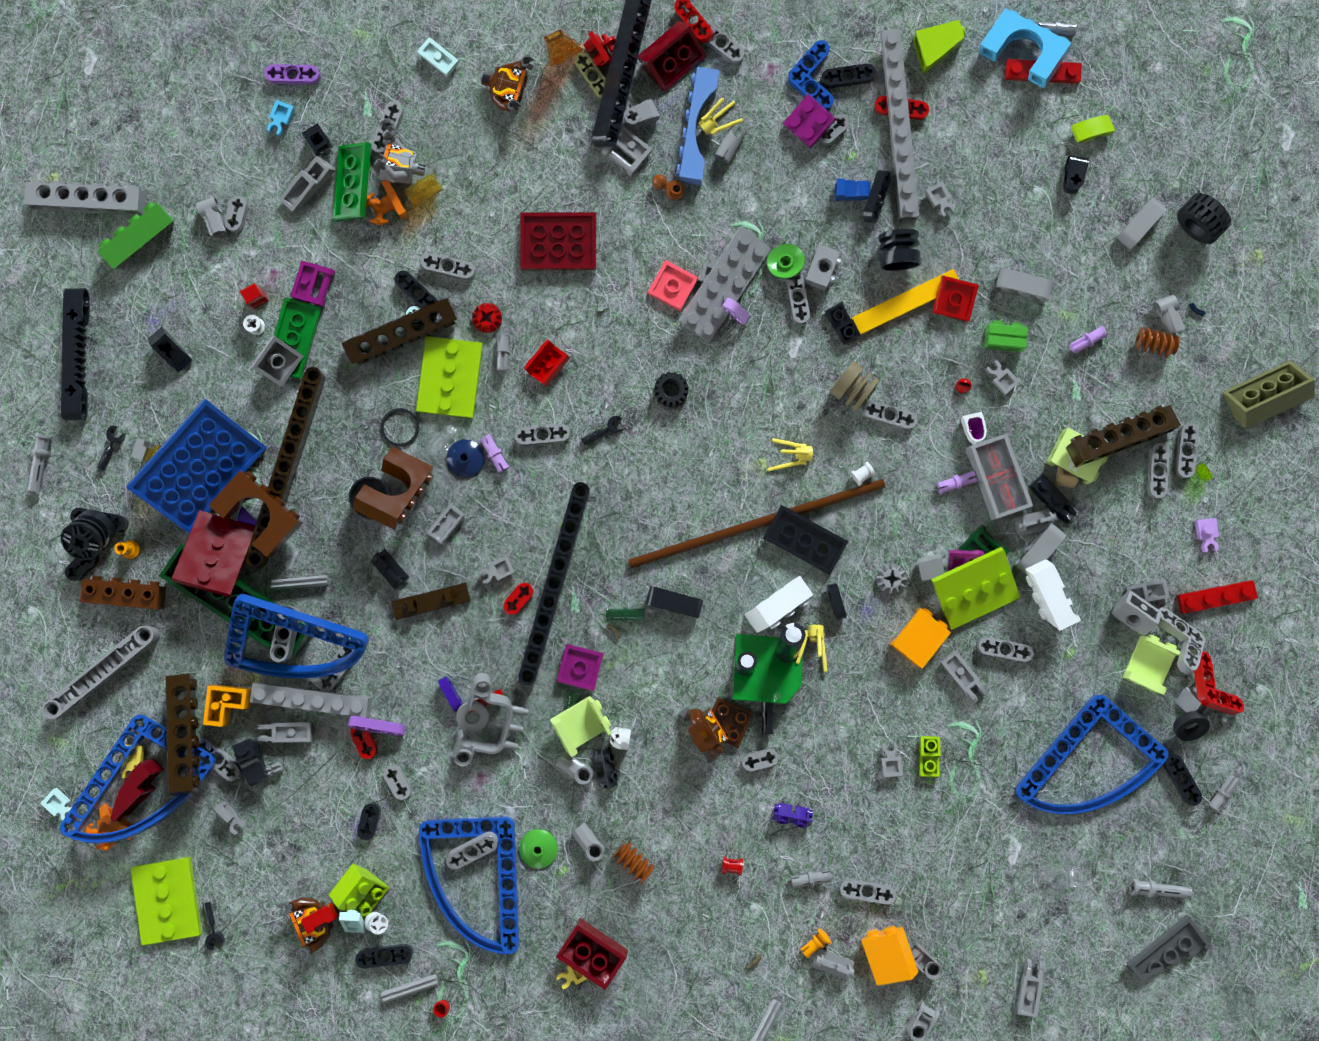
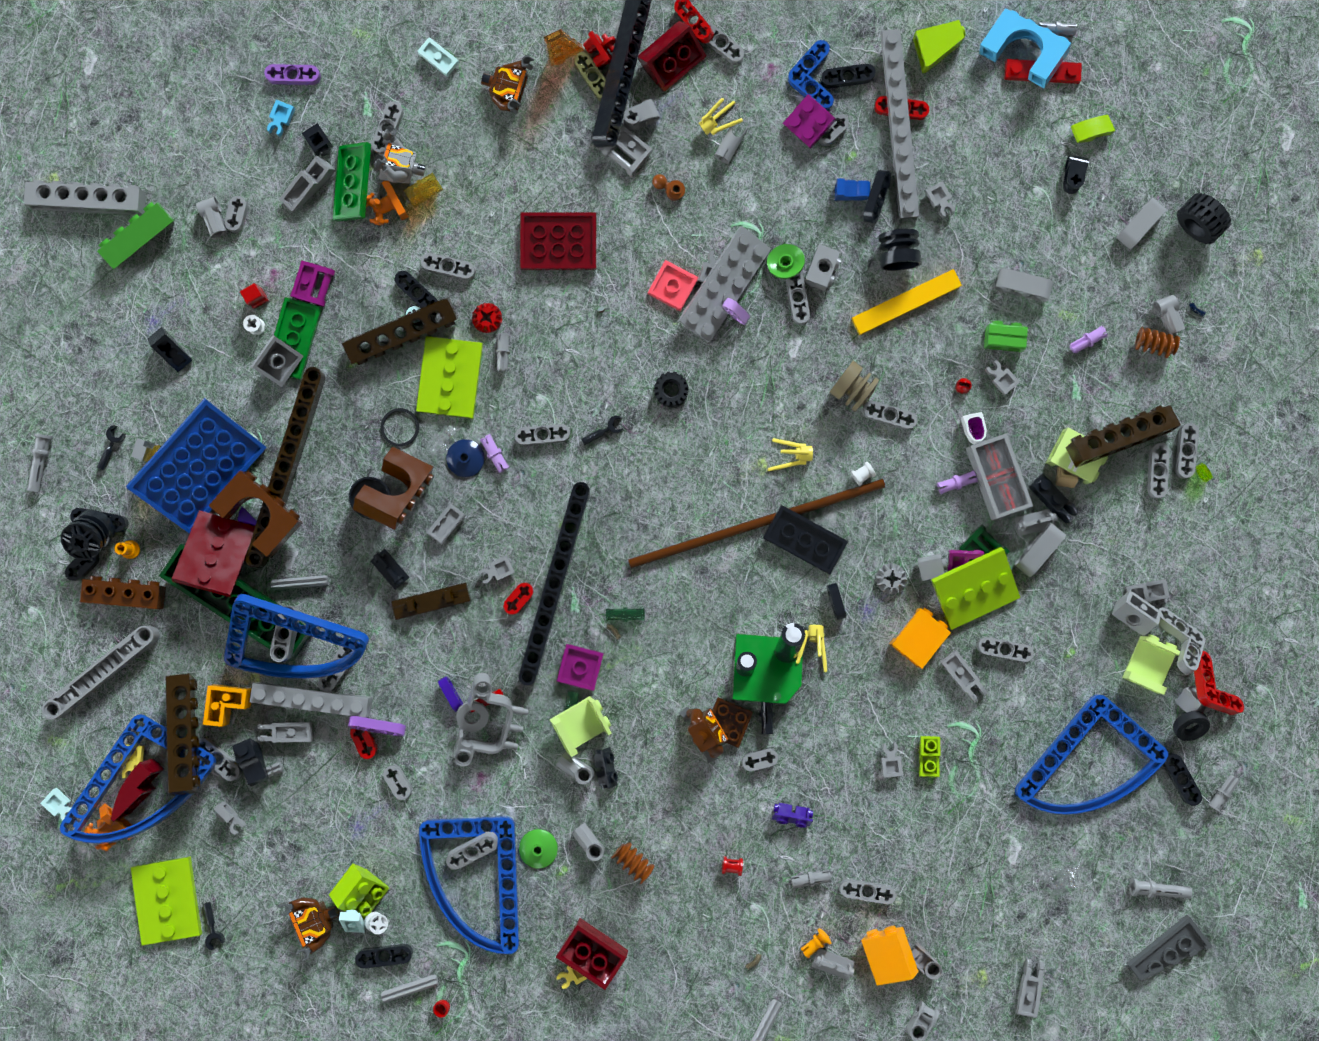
black gear [61,288,90,421] -> none
red piece [301,902,338,934] -> none
black beam [357,803,381,840] -> none
red bracket [524,339,570,387] -> none
white rock [610,727,631,750] -> none
black beam [645,586,704,619] -> none
medium blue arch [676,67,720,186] -> none
white wedge [744,576,813,633] -> none
black slope [824,302,861,345] -> none
red tile [932,275,979,322] -> none
white wedge [1025,559,1081,630] -> none
red plate [1176,580,1258,614] -> none
lavender plate [1195,518,1219,552] -> none
olive slope [1223,360,1315,429] -> none

